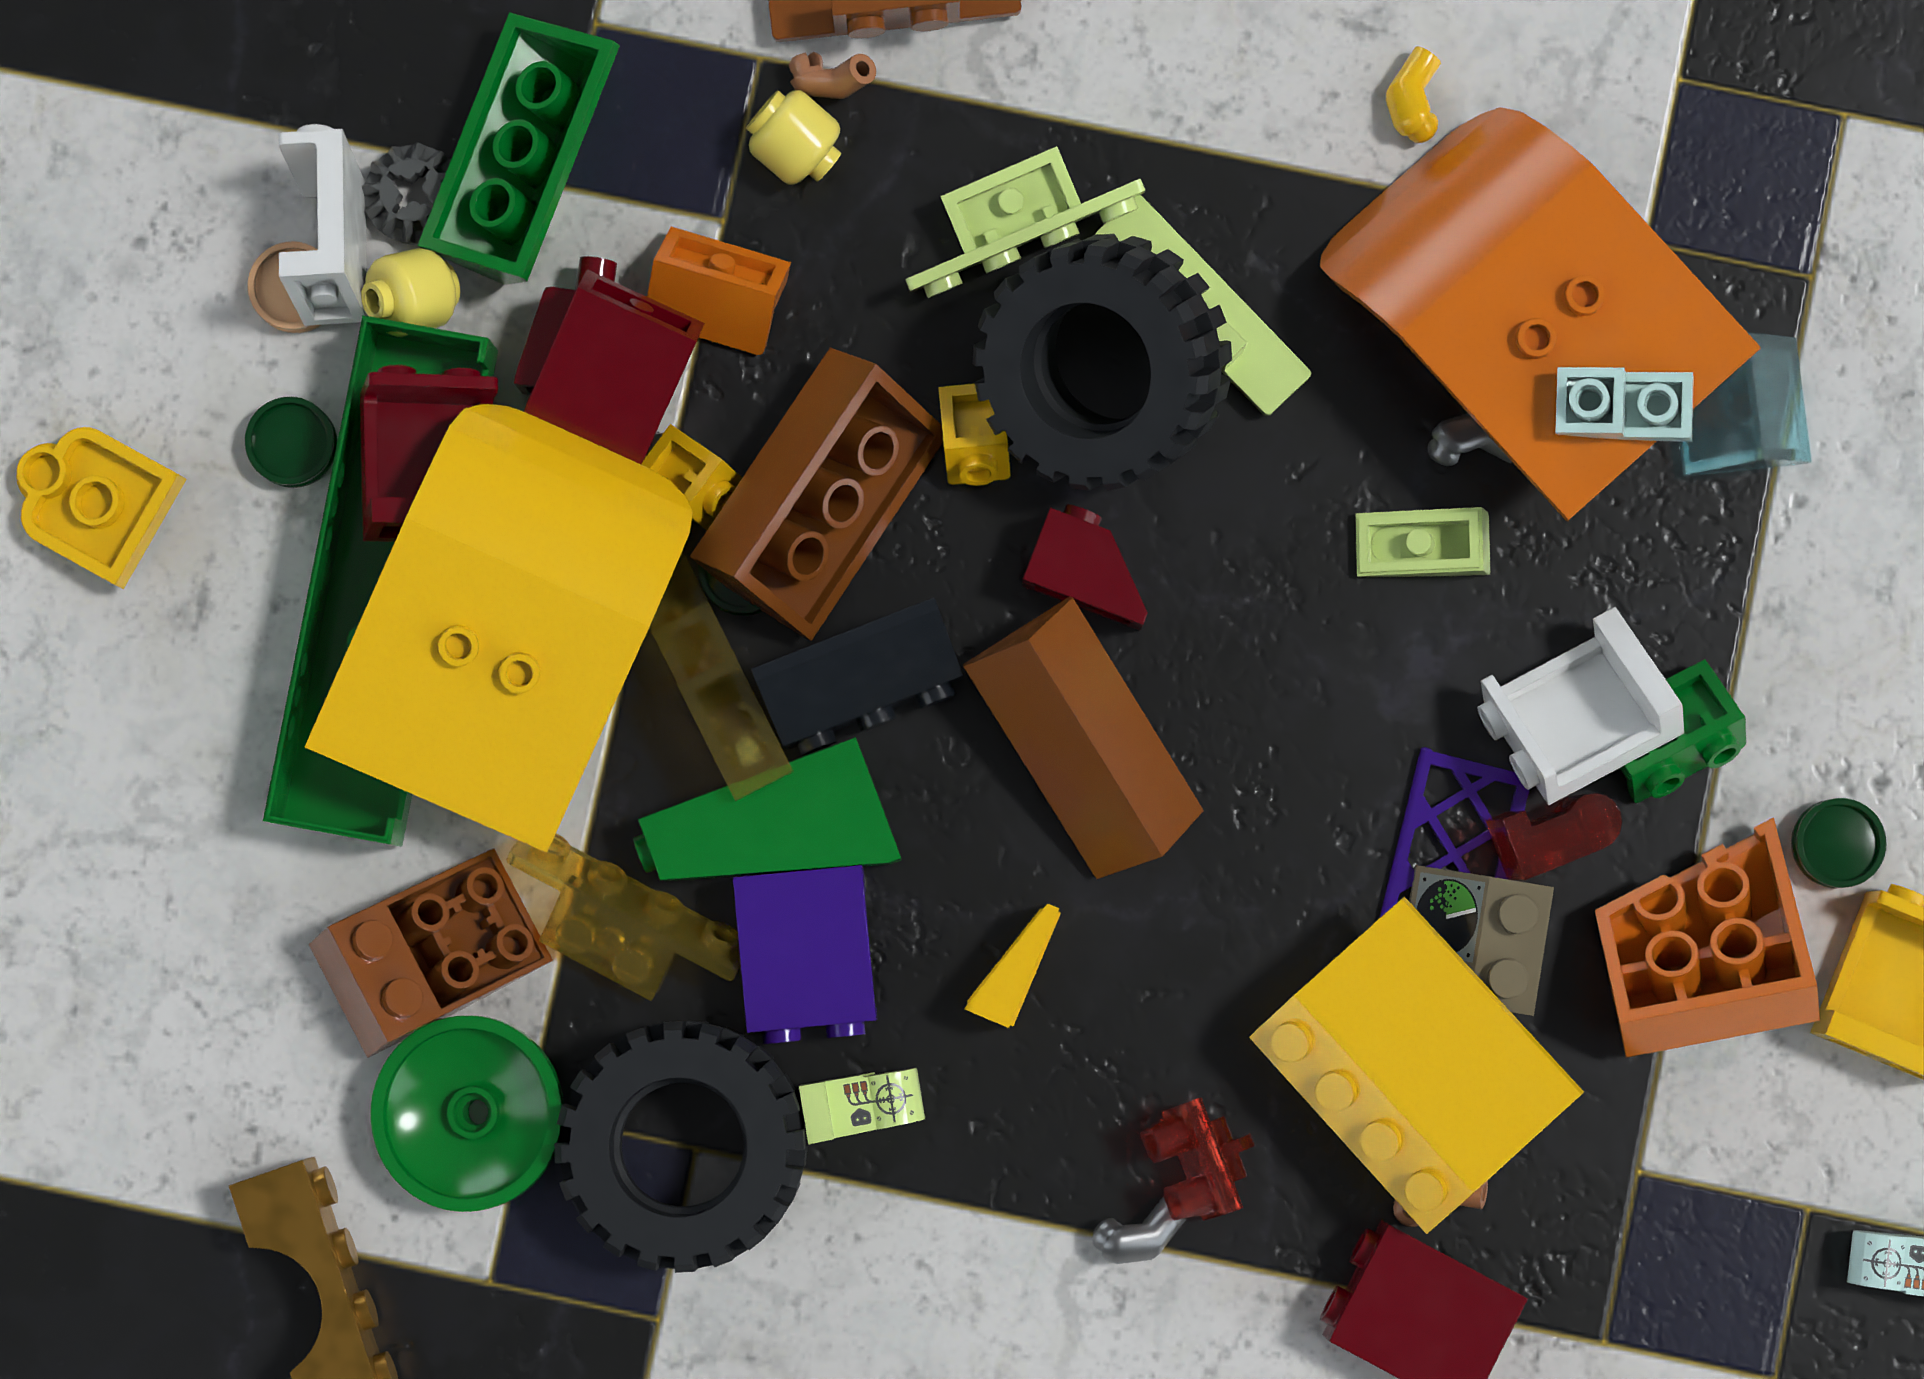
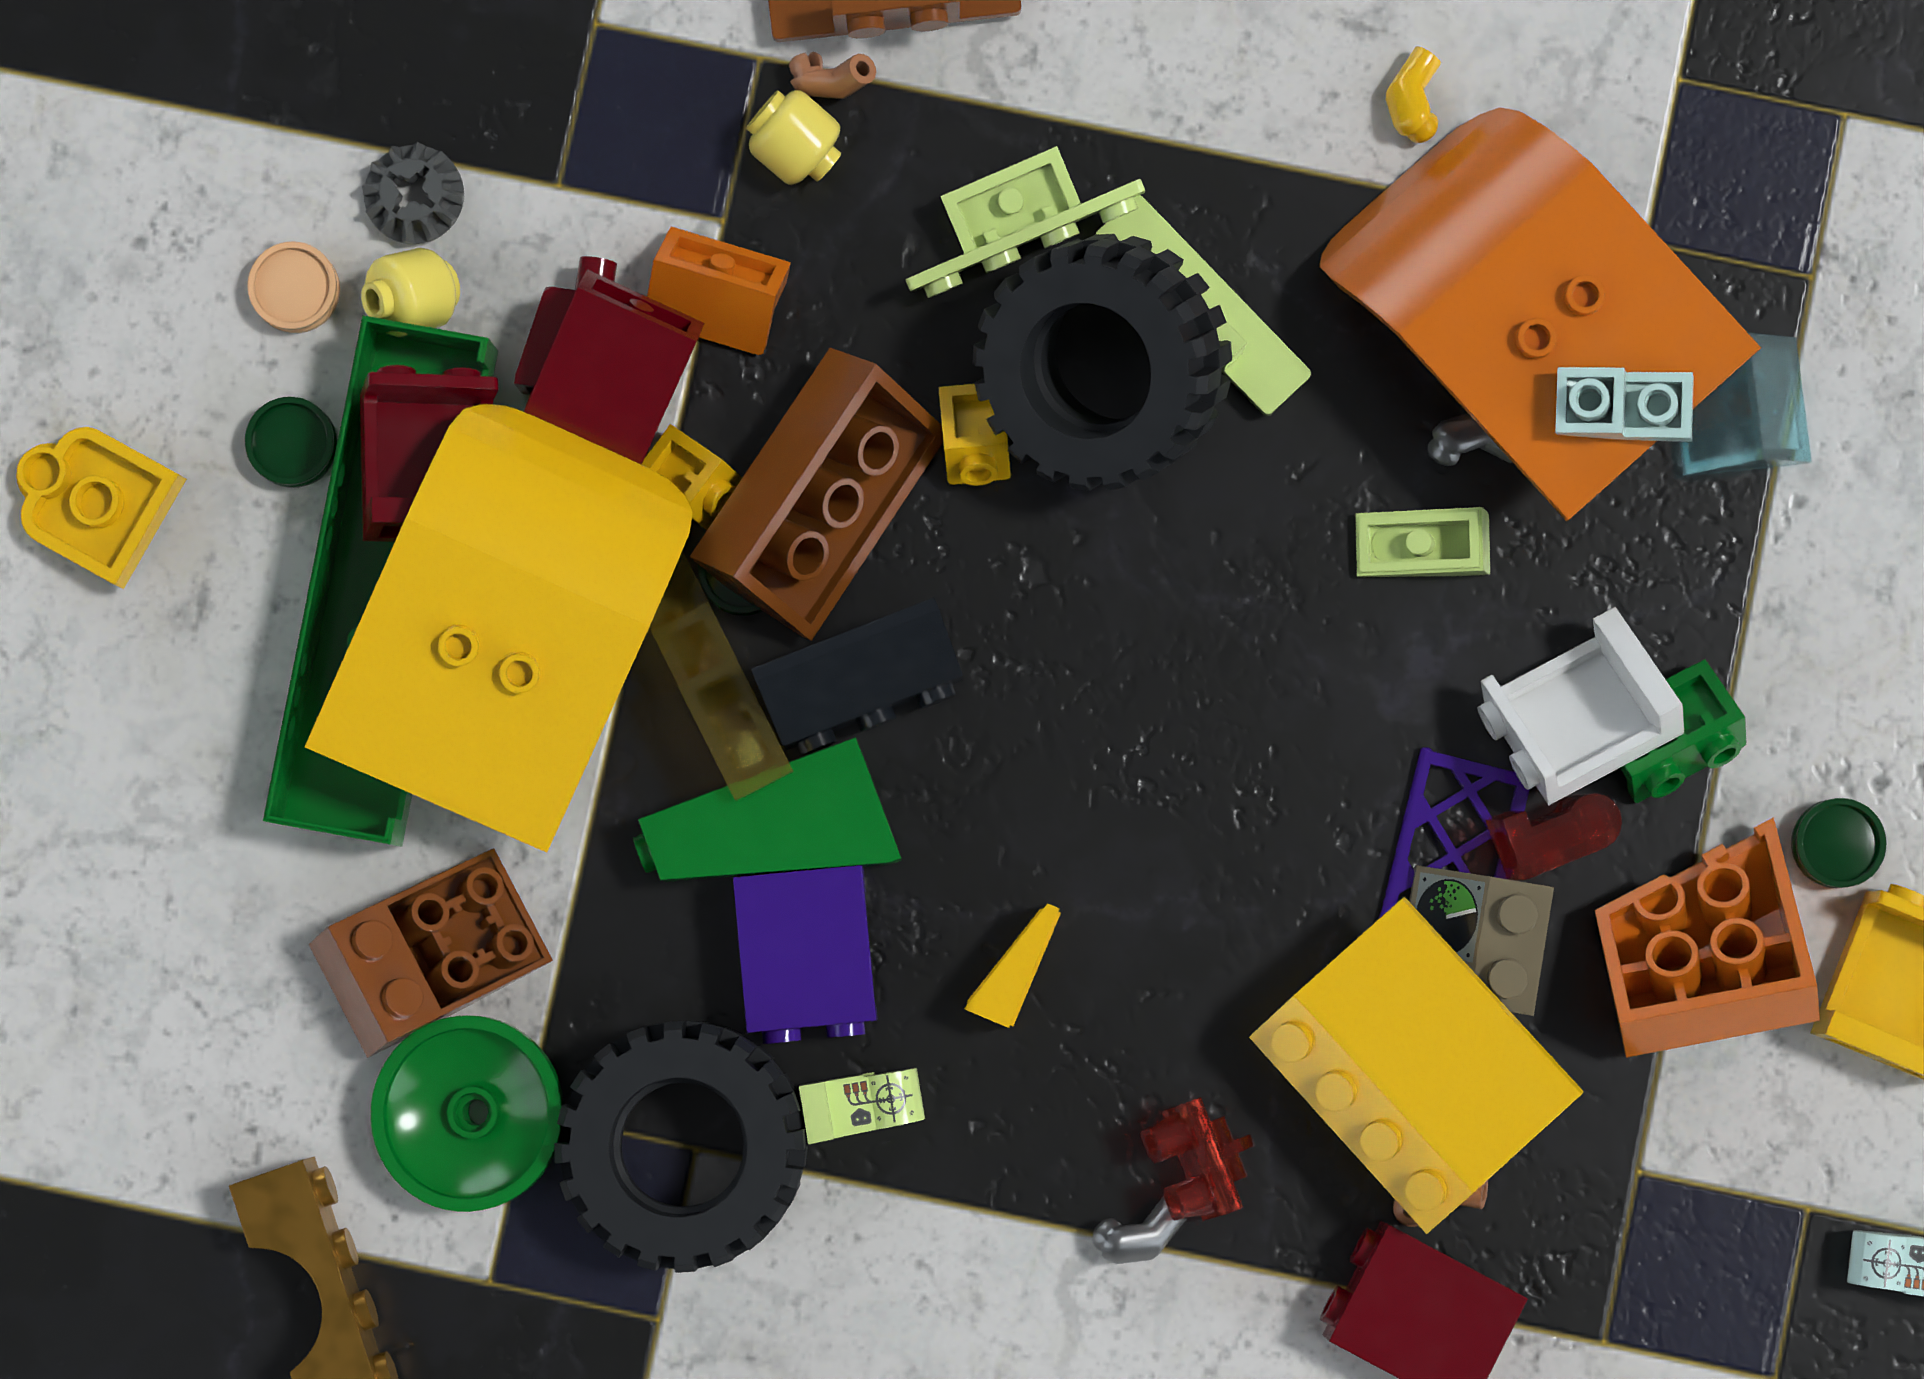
white panel [279,124,368,326] -> none
green slope [417,12,620,285] -> none
clear yellow bracket [506,834,741,1001] -> none
dark orange slope [962,596,1204,879] -> none
dark red slope [1022,504,1148,631] -> none

